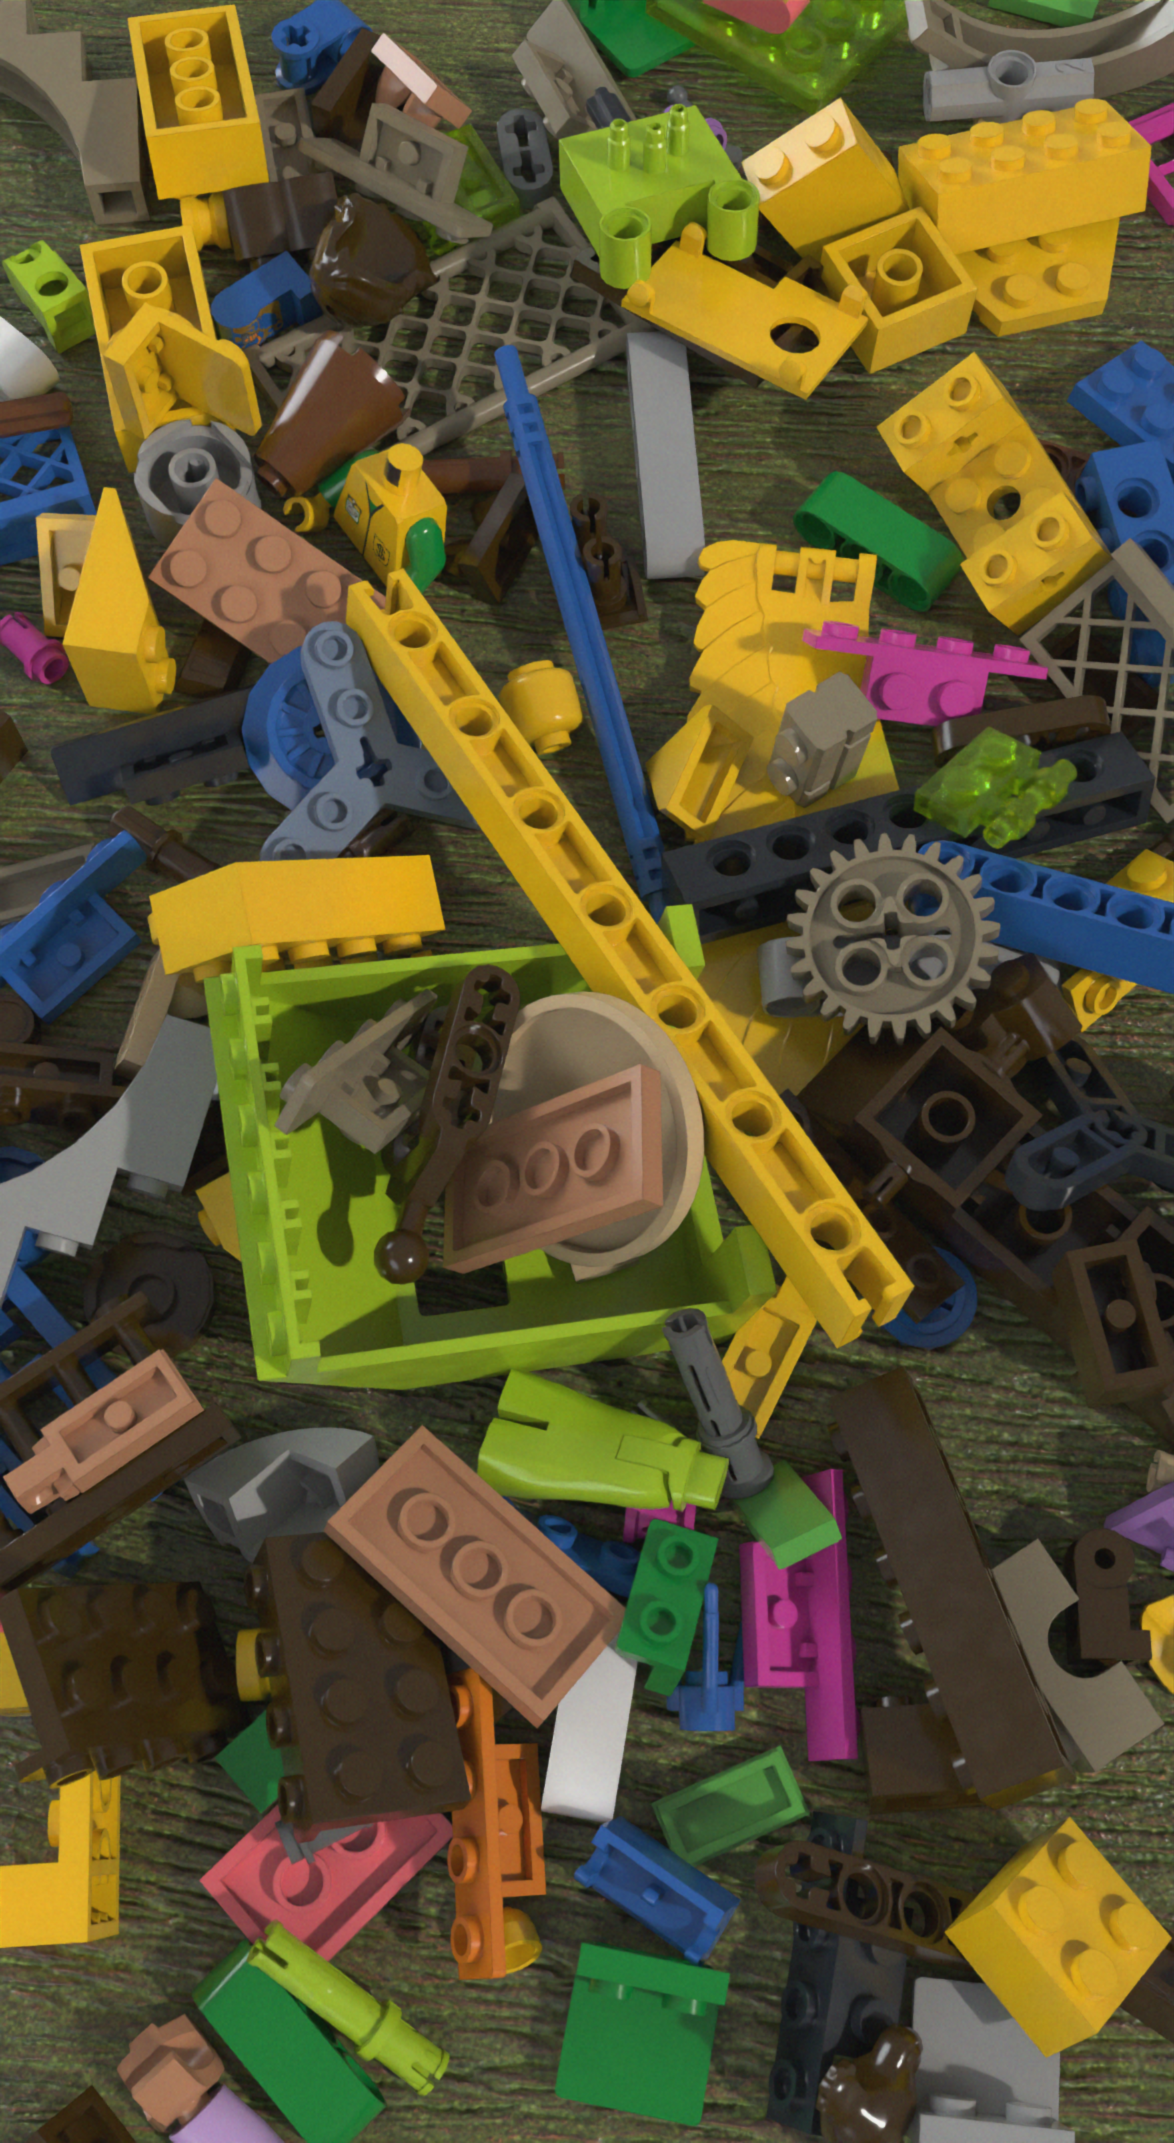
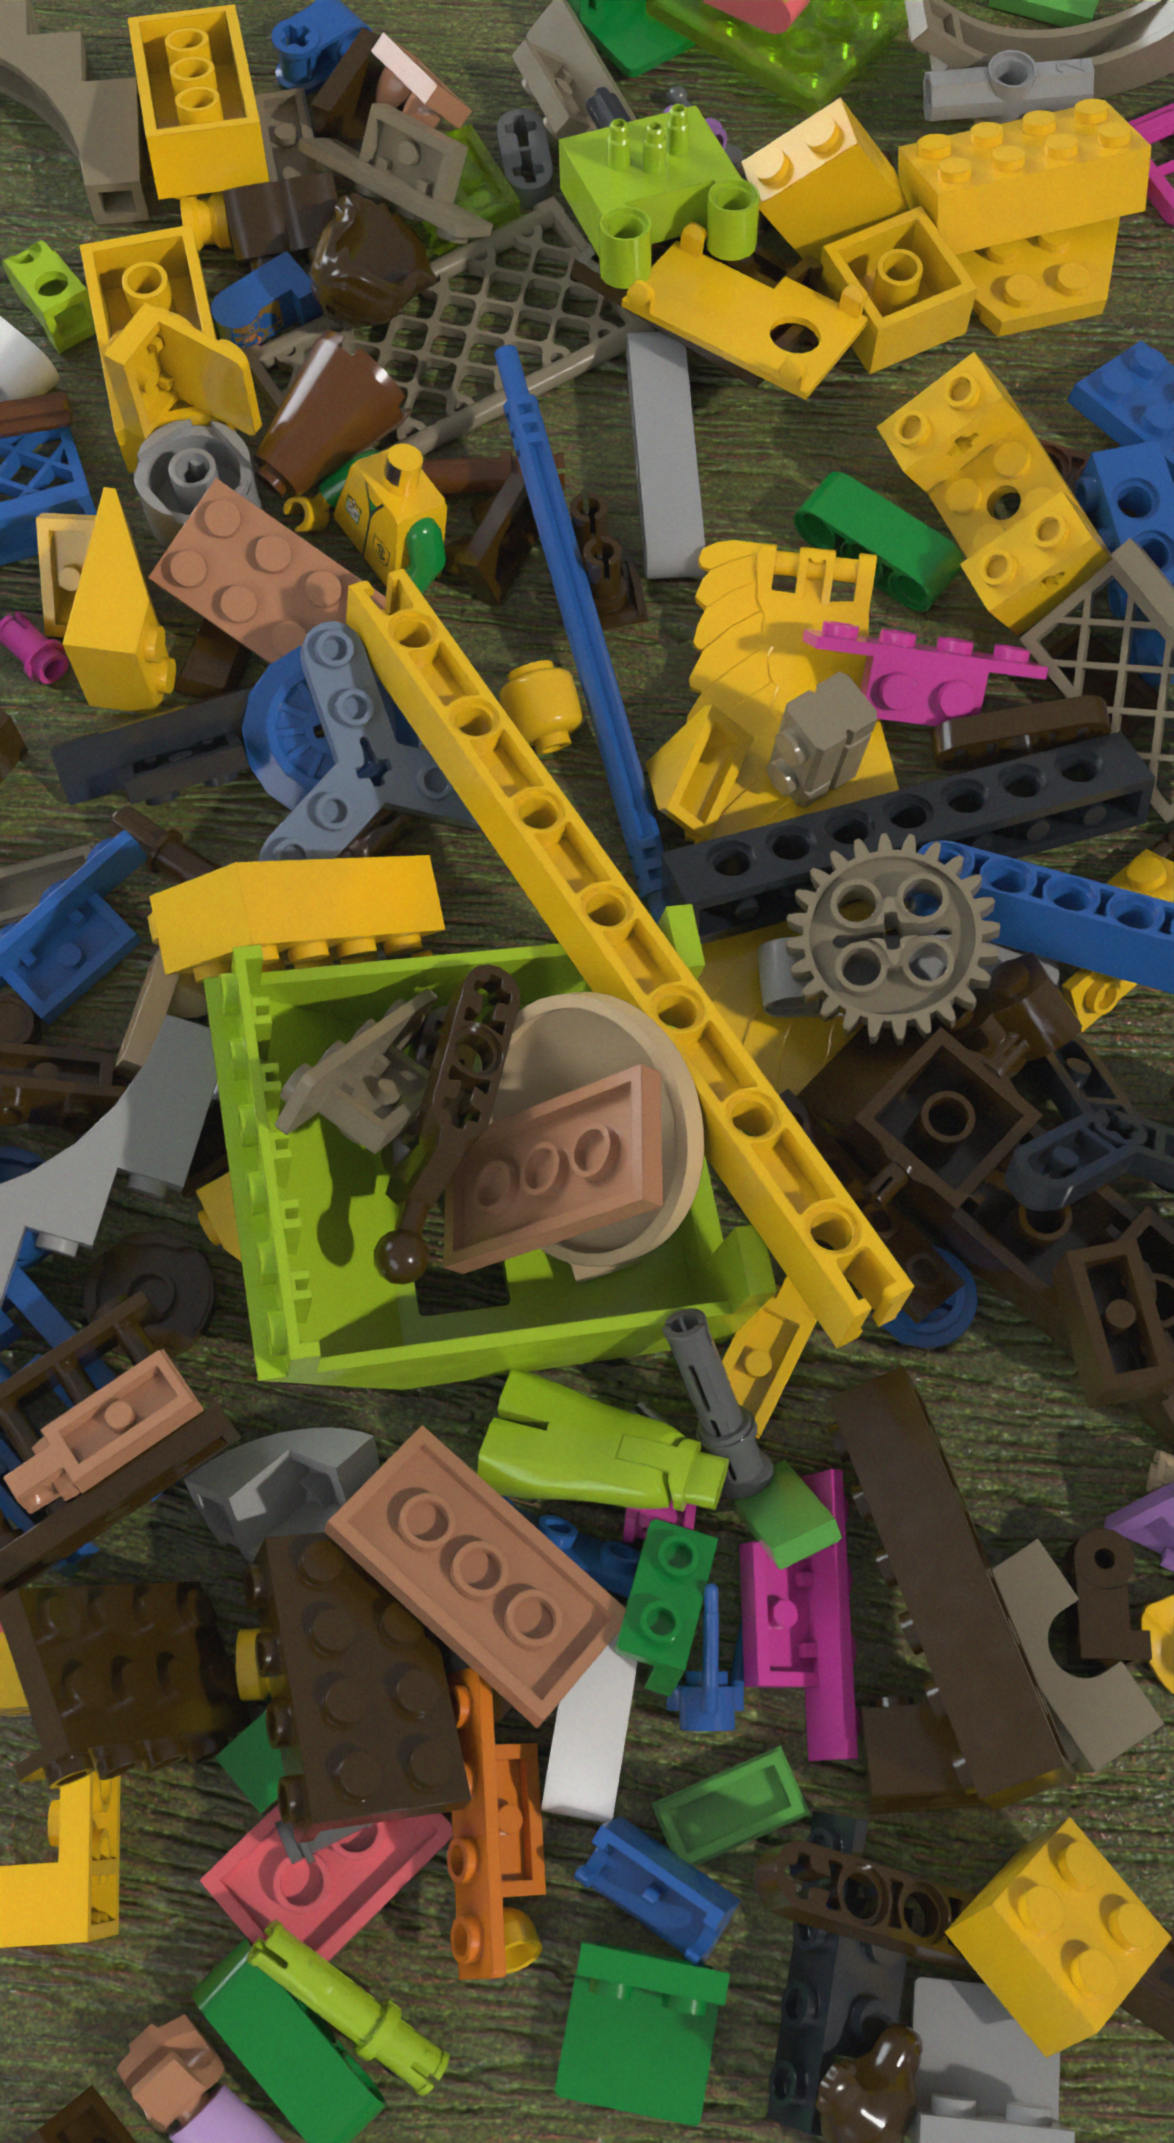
clear neon green plate [914,726,1077,849] -> none

